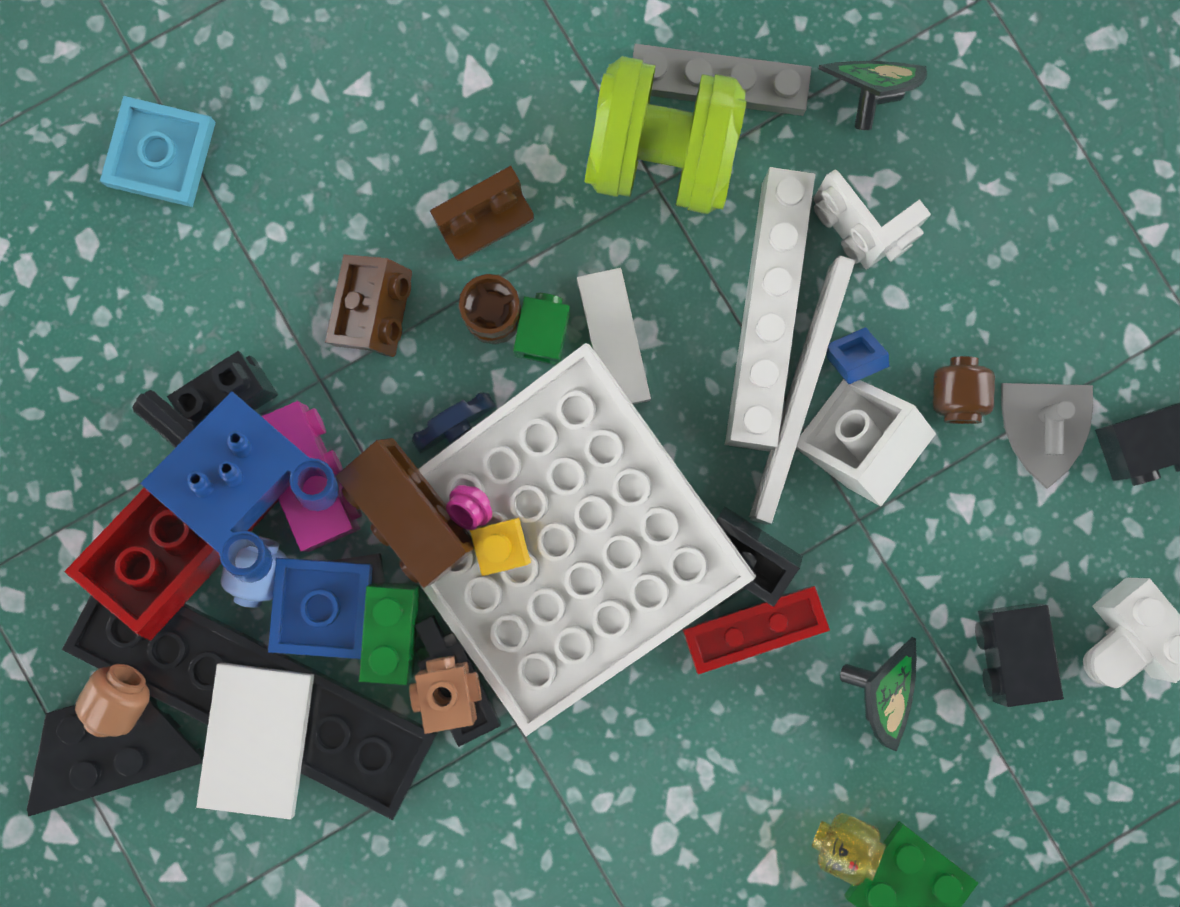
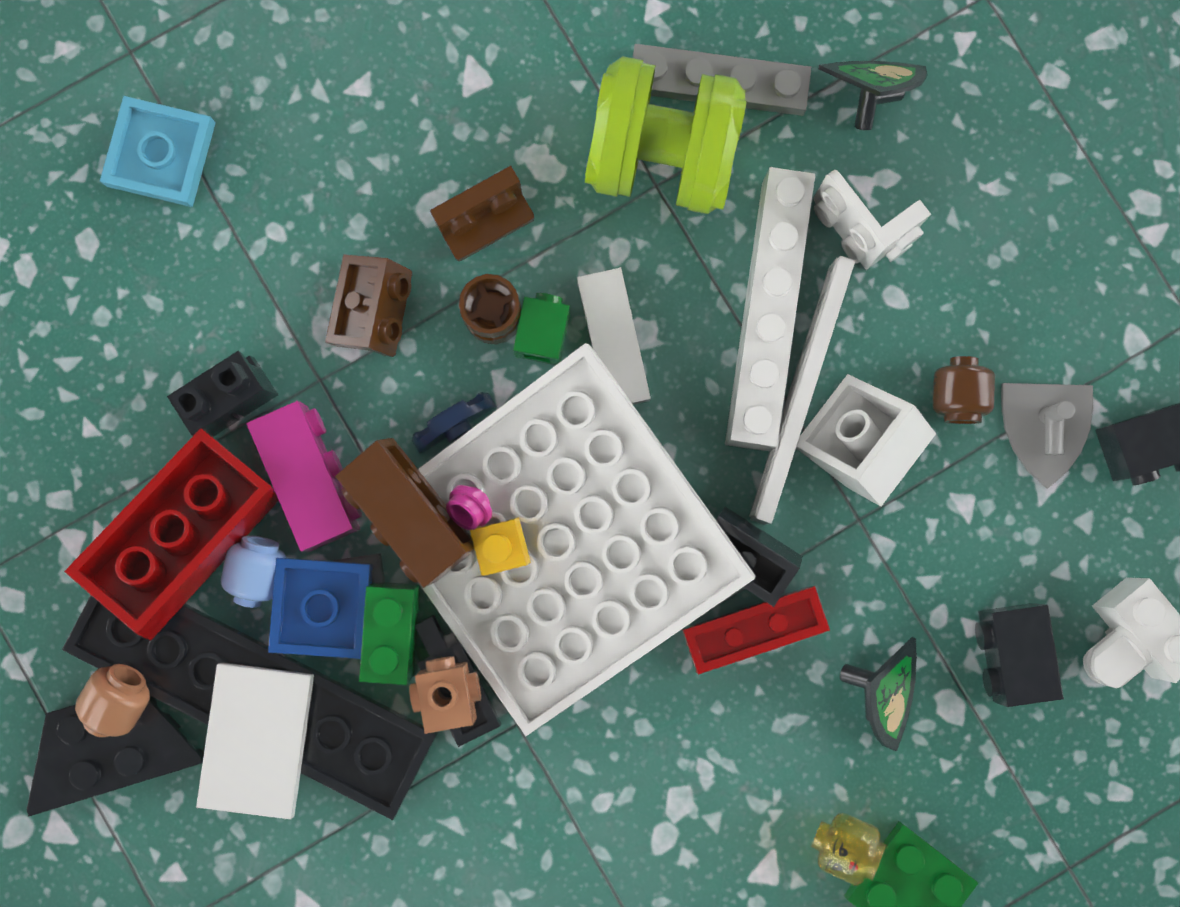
blue piece [132,390,339,583] -> none
blue plate [826,327,890,385] -> none

